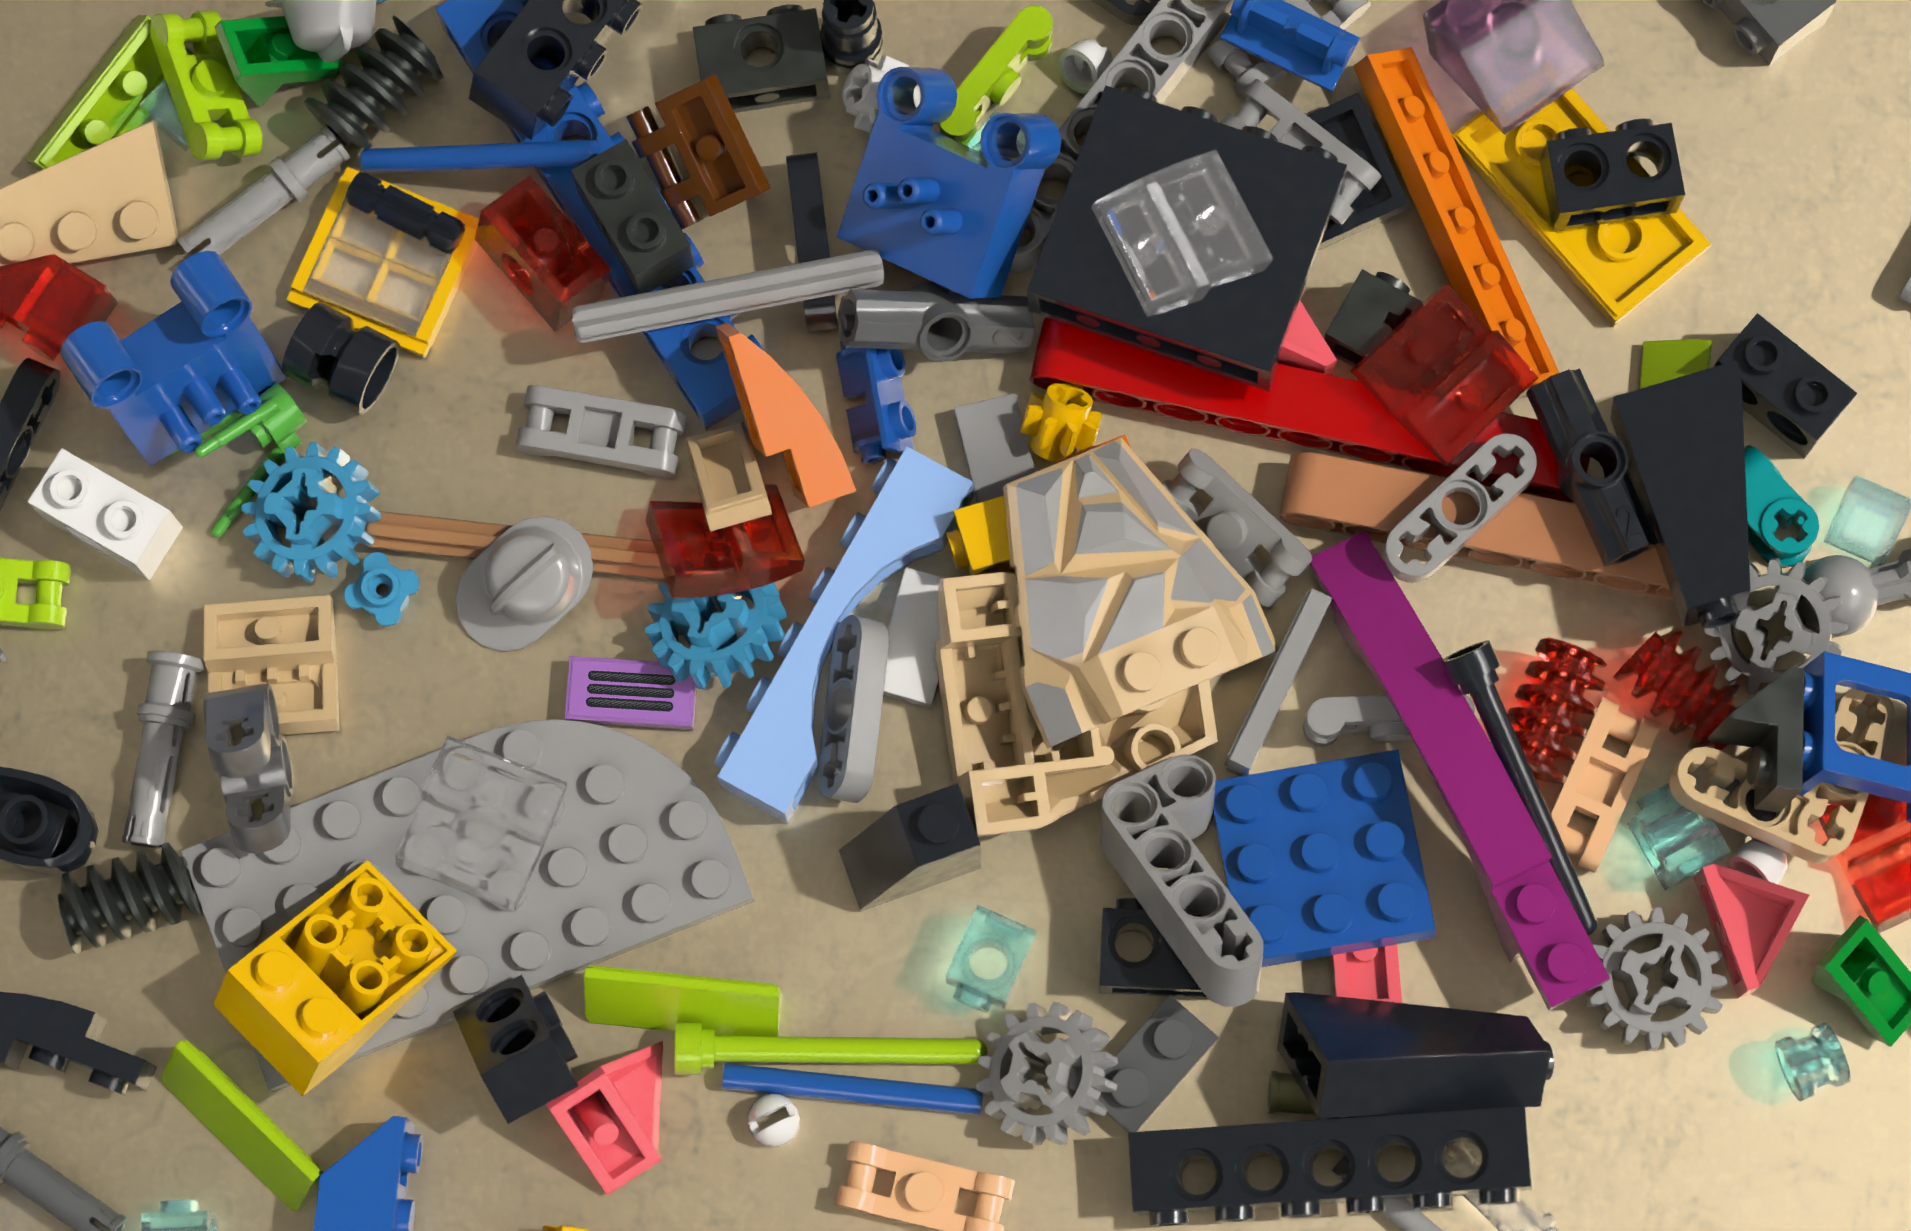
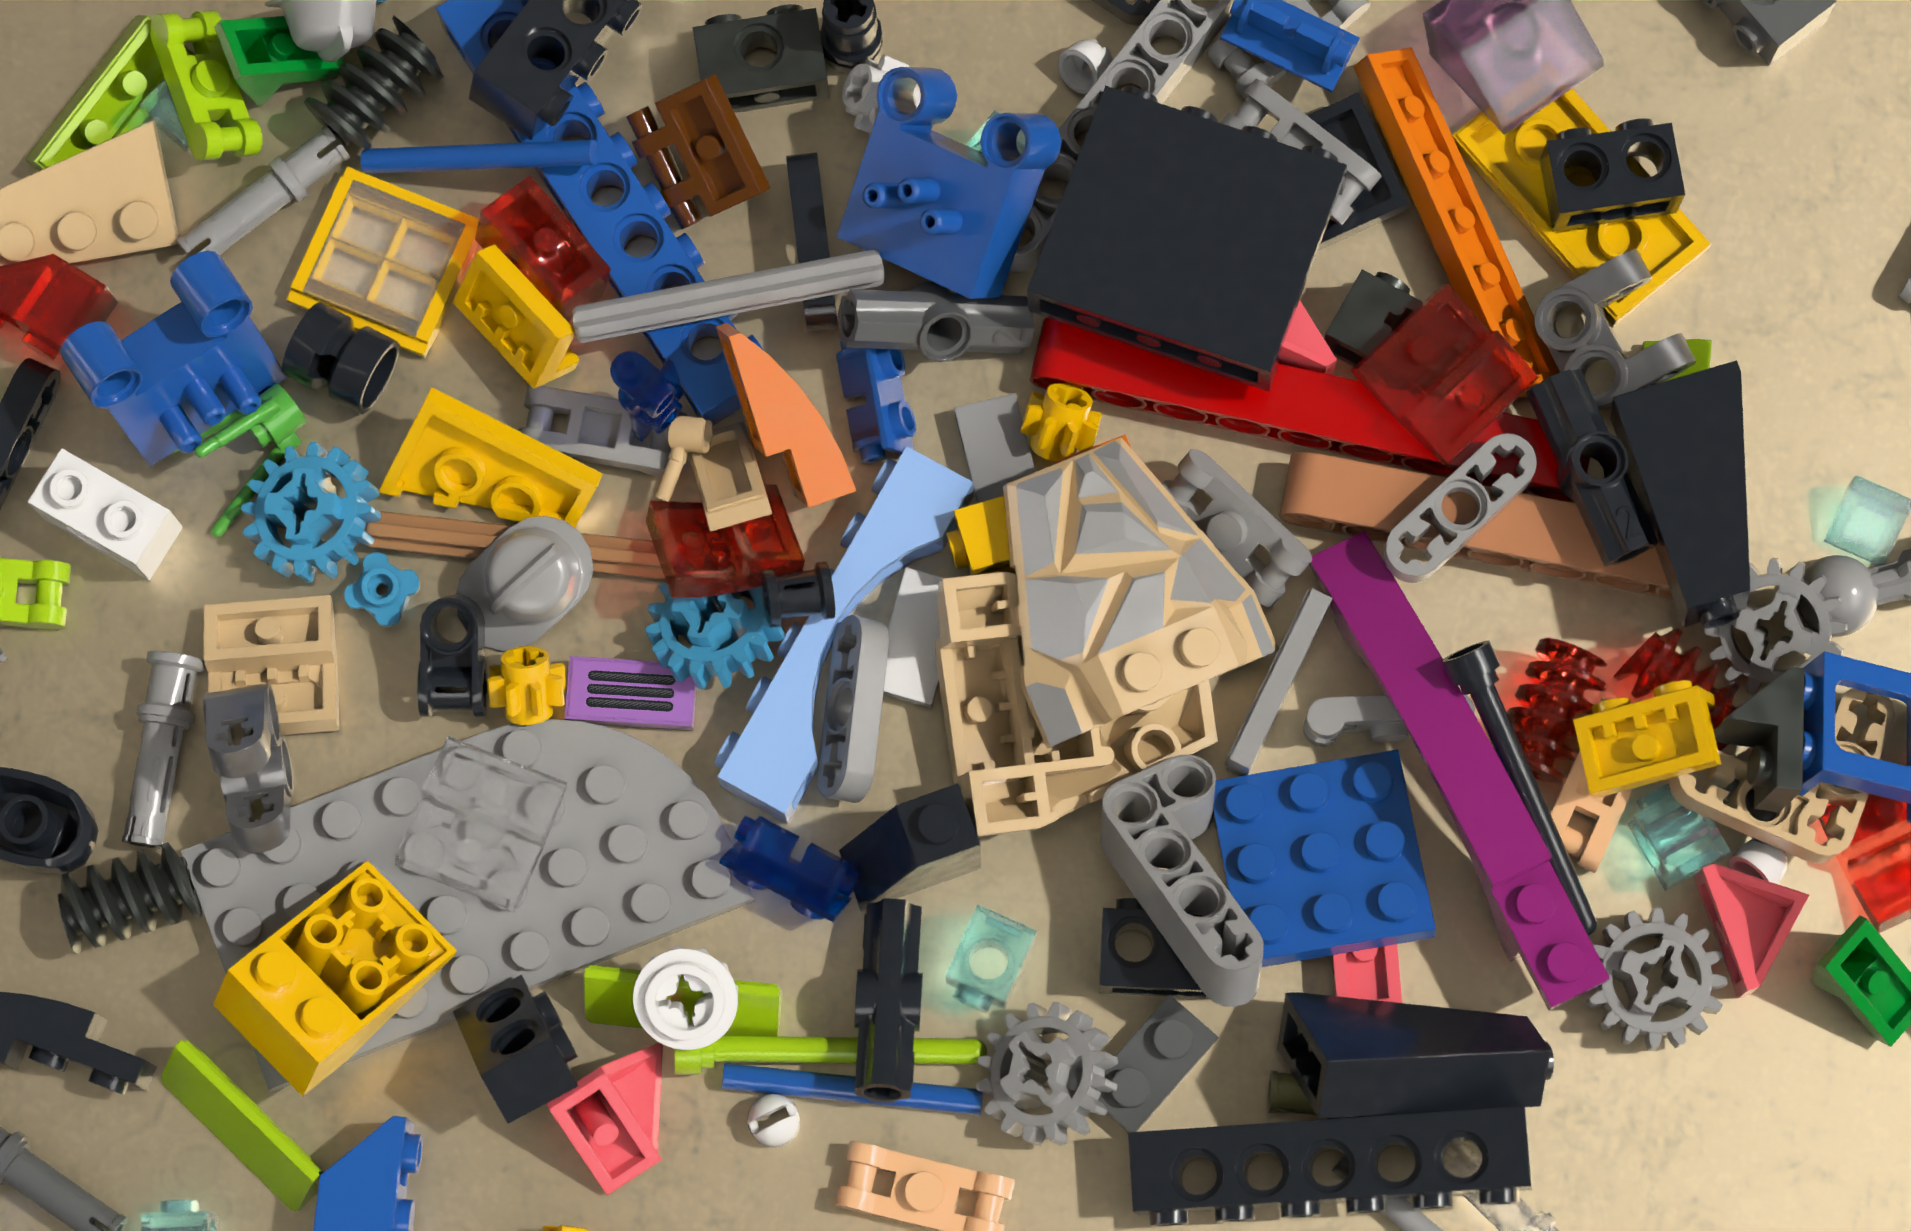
black axle [346,172,465,254] -> none
pearl dark grey brick [571,139,695,294] -> none
lime plate [939,5,1053,148] -> none
clear slope [1091,150,1273,317] -> none
black brick [1714,313,1857,459] -> none
teal piece [1744,445,1819,568] -> none
clear light blue wheel [1775,1022,1851,1102] -> none
none -> yellow wing [379,387,603,528]
none -> black piece [417,594,488,717]
none -> yellow bracket [453,244,579,389]
none -> yellow gear [487,646,566,725]
none -> clear blue hinge [610,351,683,442]
none -> white gear [633,945,738,1050]
none -> tan hand [655,416,713,502]
none -> clear blue hinge [719,815,860,922]
none -> black bush [761,561,835,628]
none -> black piece [854,898,923,1103]
none -> flat silver piece [1534,249,1696,410]
none -> yellow bracket [1573,680,1721,798]

